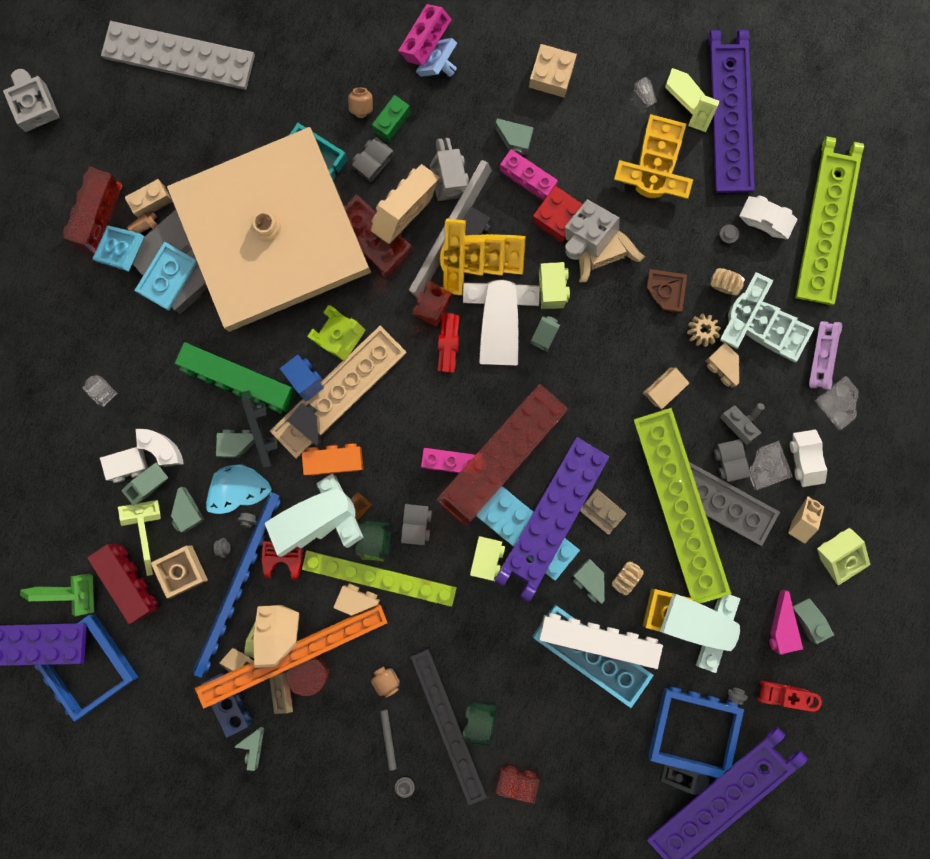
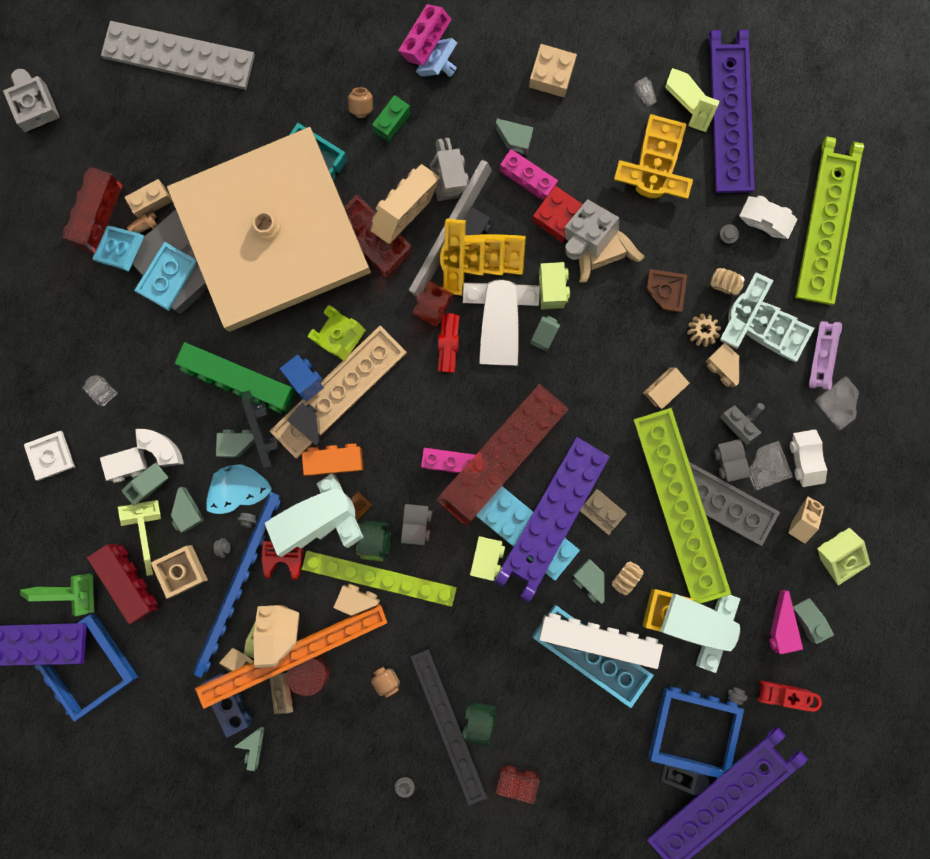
dark grey brick [352,137,394,183] -> none
dark grey bar [380,710,397,770] -> none
none -> white plate [24,431,75,481]

